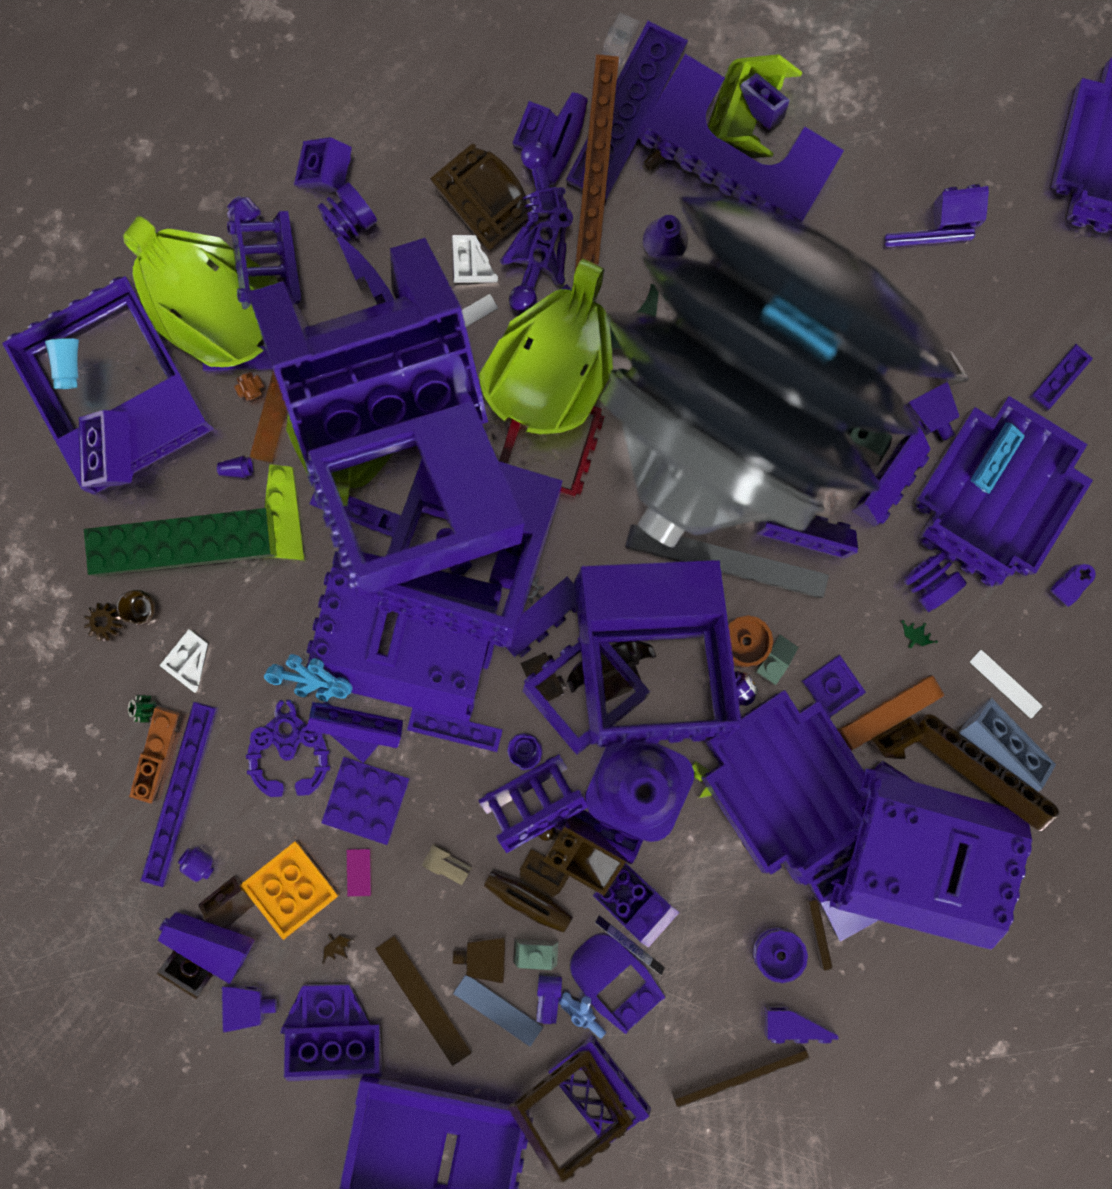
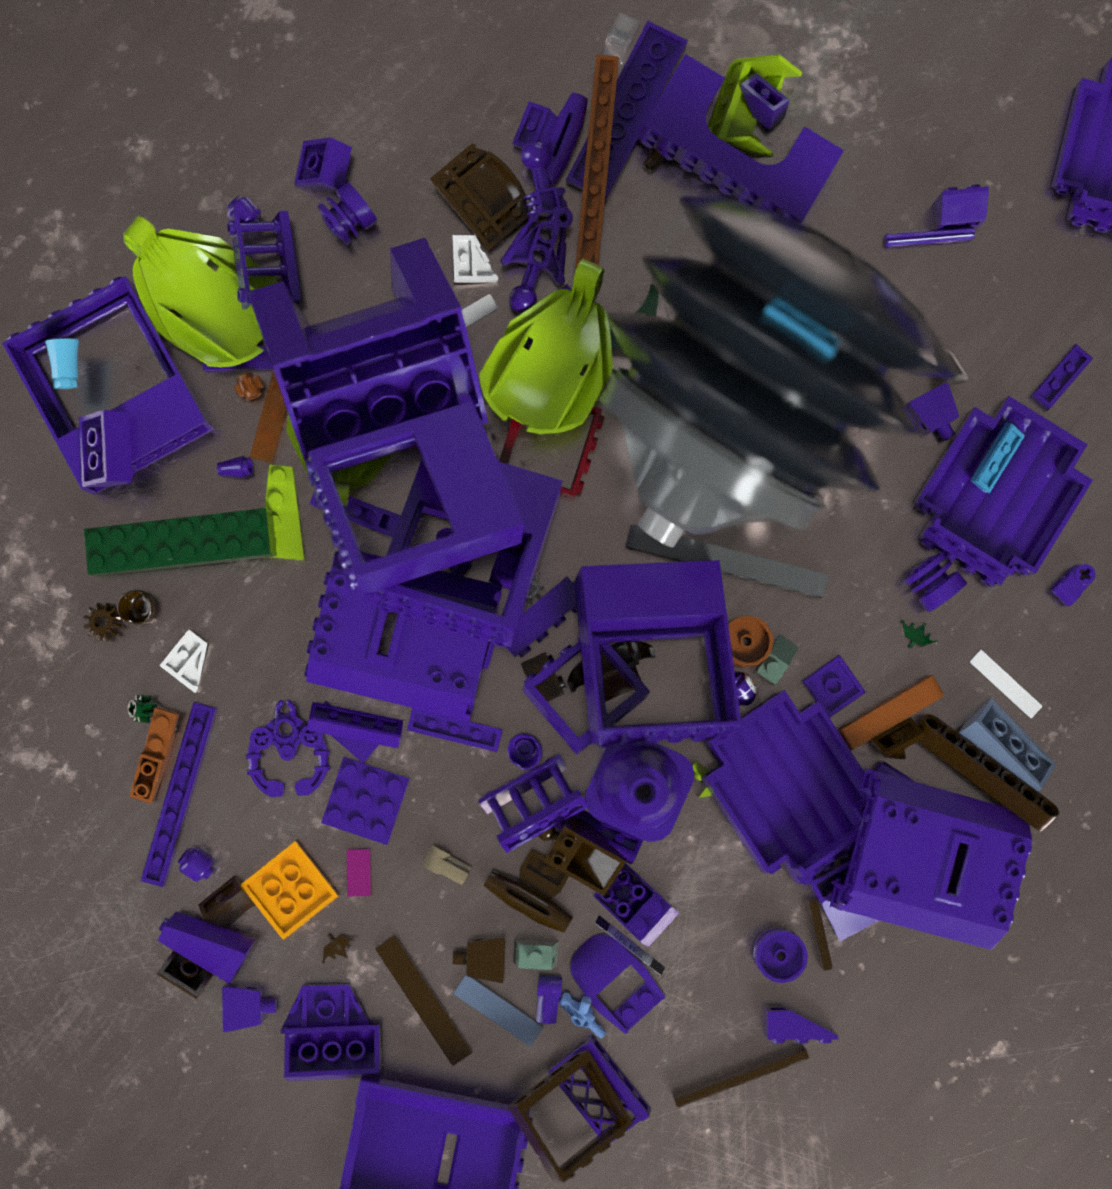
dark azure plant [264,654,352,702] -> none
dark purple slope [337,236,394,305] -> none
dark purple cone [643,215,688,256] -> none
dark purple slope [757,516,858,558] -> none
sand green torso [847,426,893,465] -> none
dark purple slope [852,426,931,527] -> none

